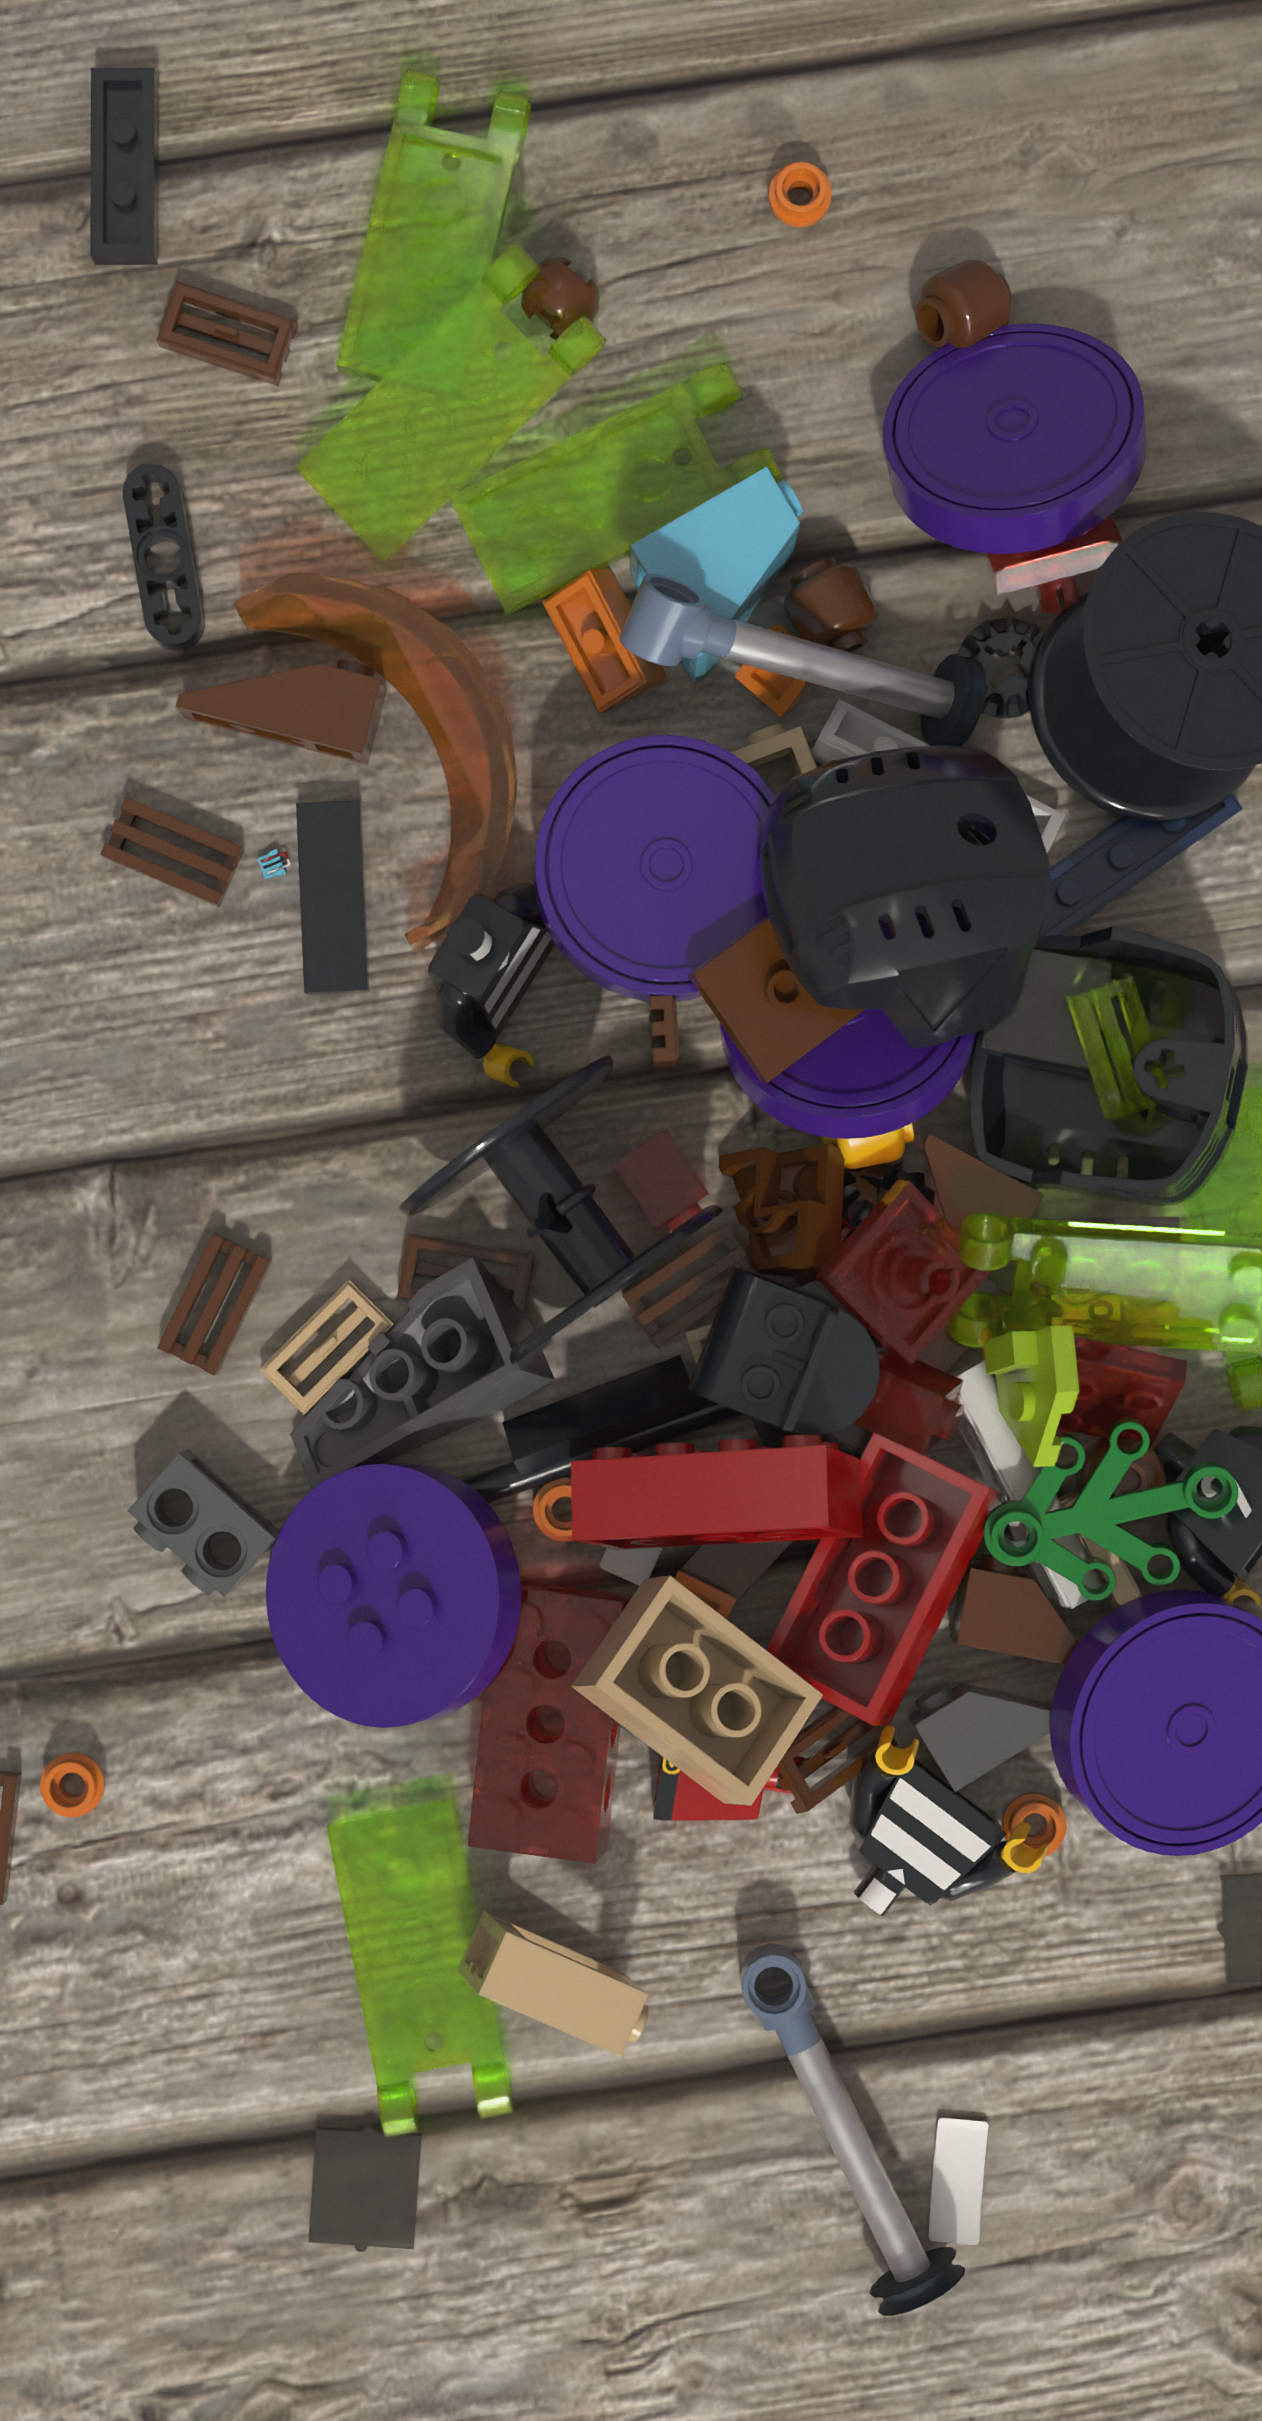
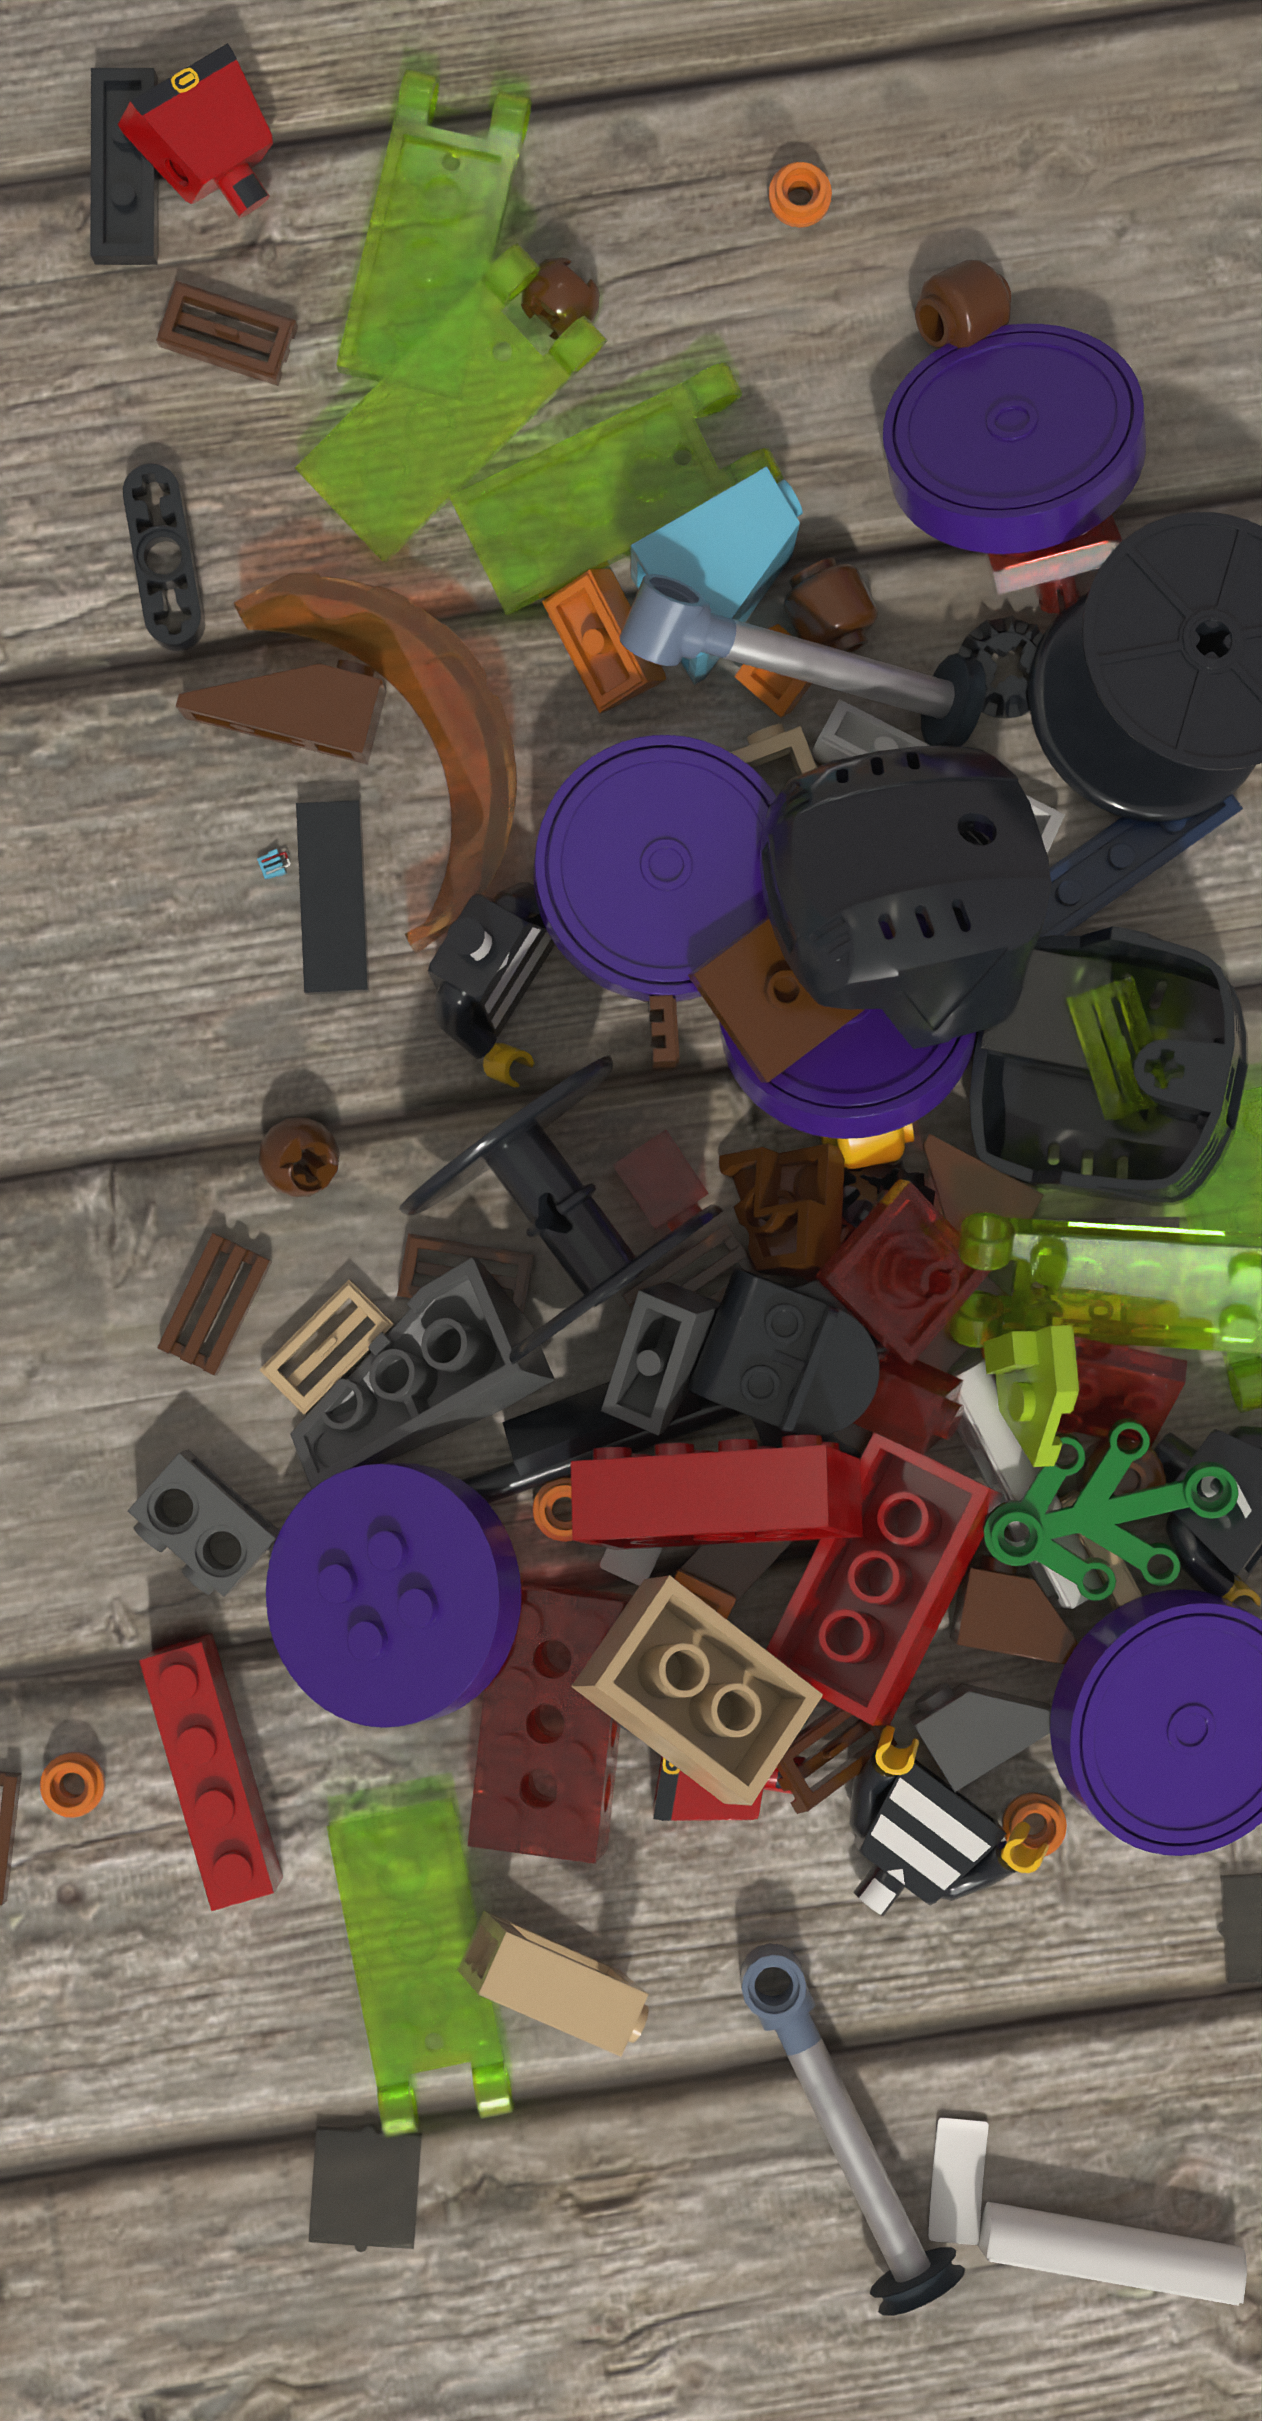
reddish brown tile [100,797,245,908] -> none
none -> red torso [118,43,273,218]
none -> red brick [139,1633,283,1912]
none -> reddish brown piece [258,1118,340,1197]
none -> dark grey slope [601,1281,720,1435]
none -> white brick [977,2202,1247,2306]

